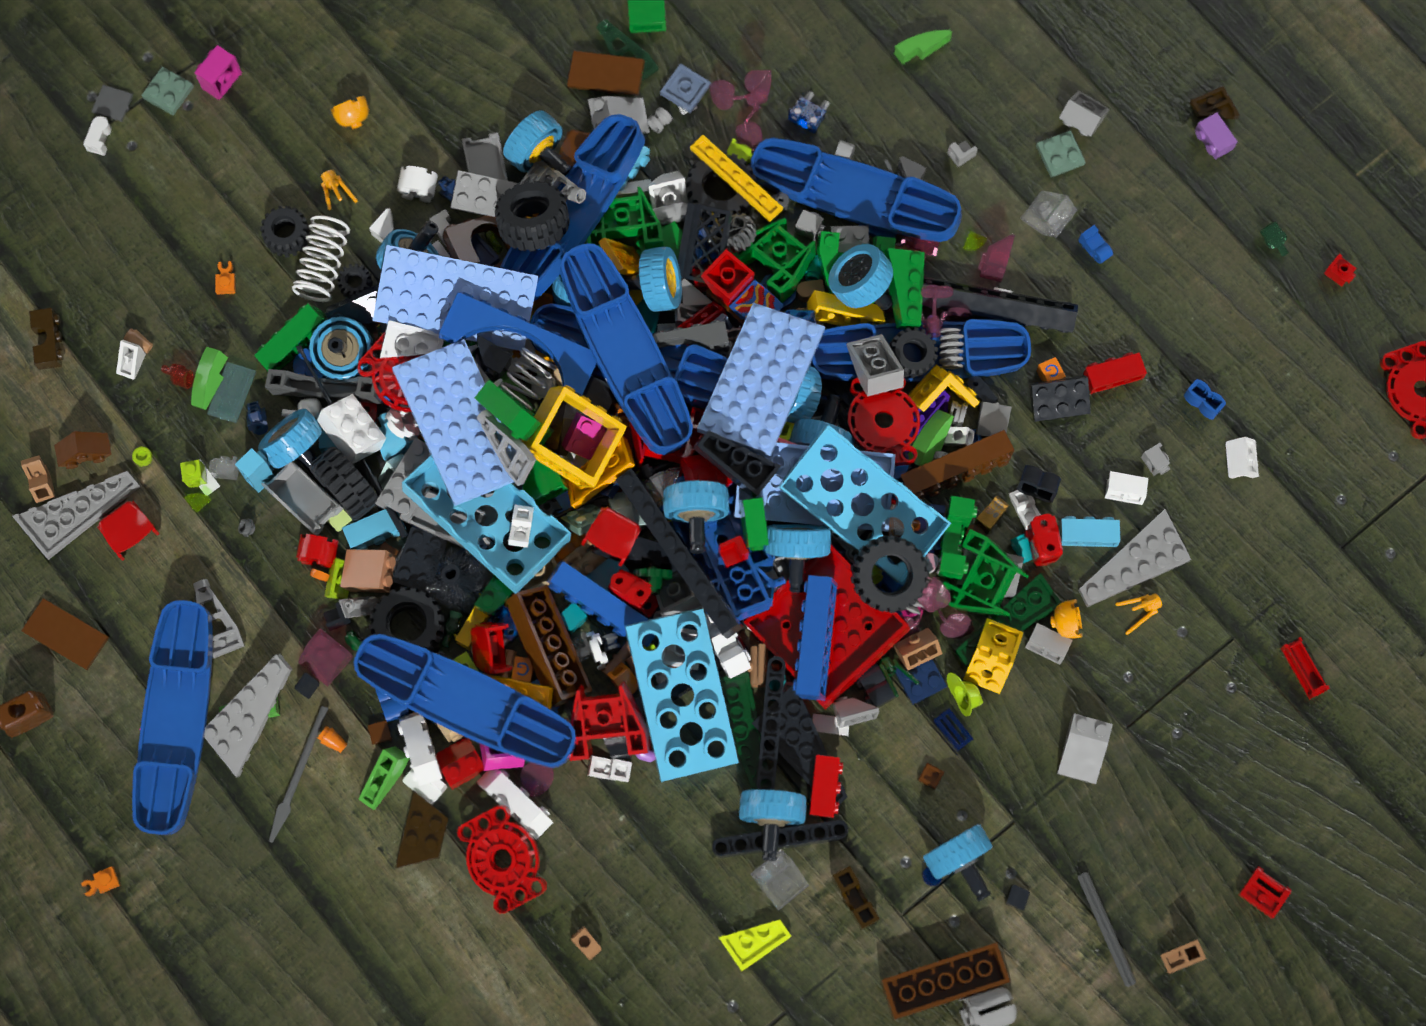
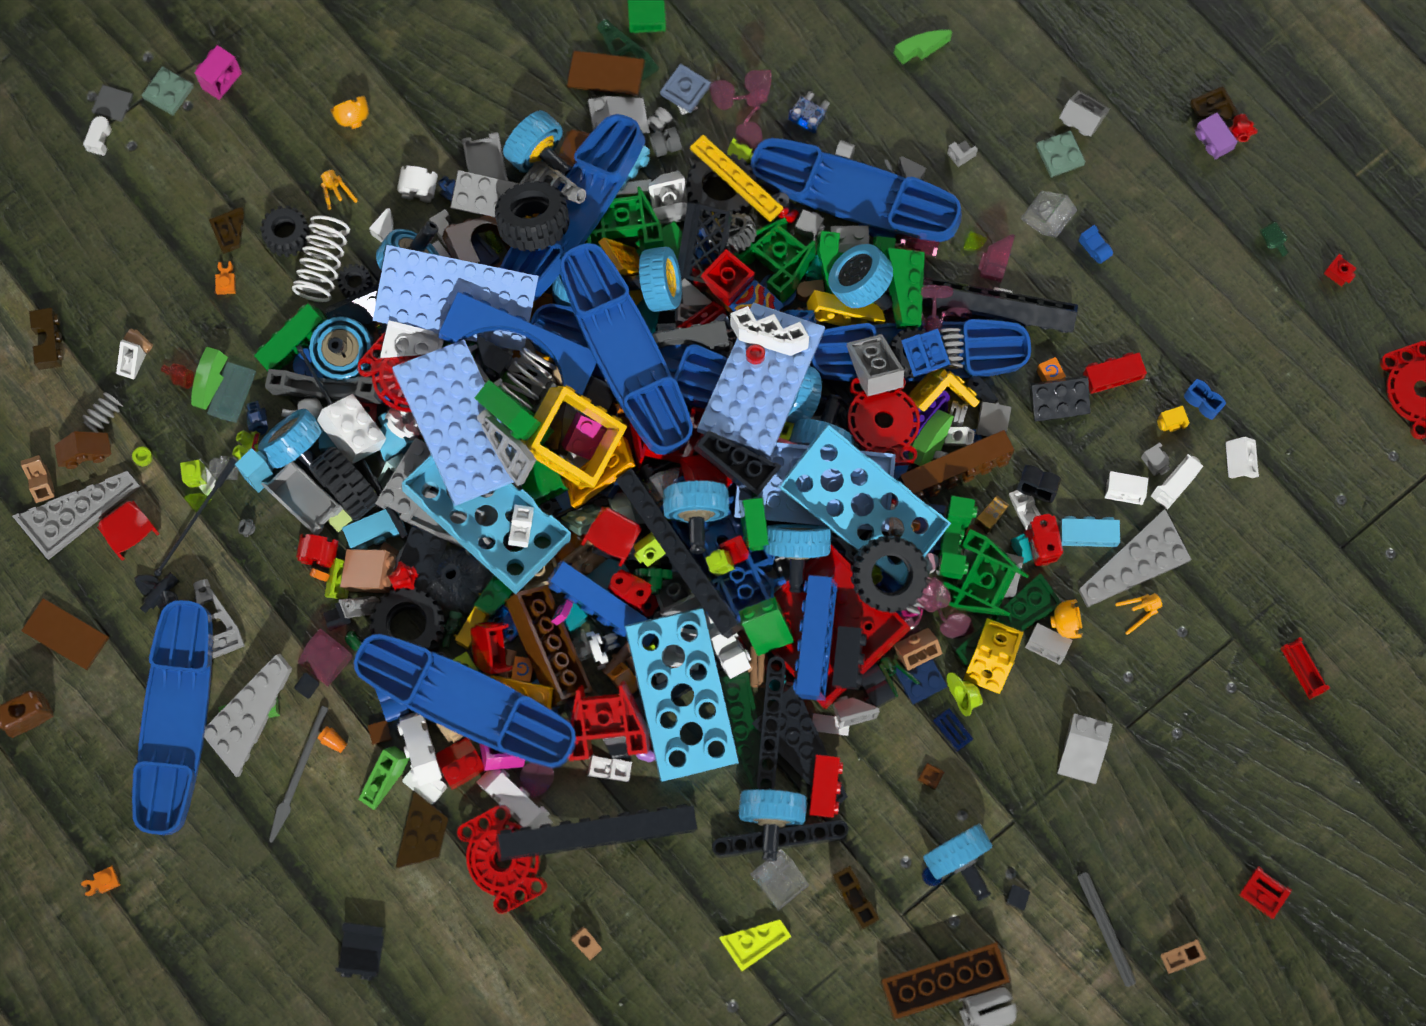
none -> light grey piece [82,392,123,432]
none -> black plant [134,572,180,613]
none -> black piece [154,457,238,576]
none -> dark brown wing [209,207,245,254]
none -> lime hips [232,430,260,461]
none -> black panel [335,923,386,981]
none -> red rock [388,561,418,590]
none -> black brick [495,804,698,861]
none -> dark grey piece [532,381,556,414]
none -> dark pink tile [551,600,573,625]
none -> lime brick [633,532,666,567]
none -> dark grey wheel [650,127,682,157]
none -> lime brick [706,550,735,577]
none -> white brick [730,306,809,356]
none -> green brick [739,597,794,656]
none -> red tile [746,344,765,365]
none -> red arm [778,206,799,223]
none -> black brick [832,626,867,690]
none -> blue slope [901,329,951,377]
none -> white window [1151,454,1203,510]
none -> yellow brick [1157,406,1190,432]
none -> red rock [1229,114,1258,142]

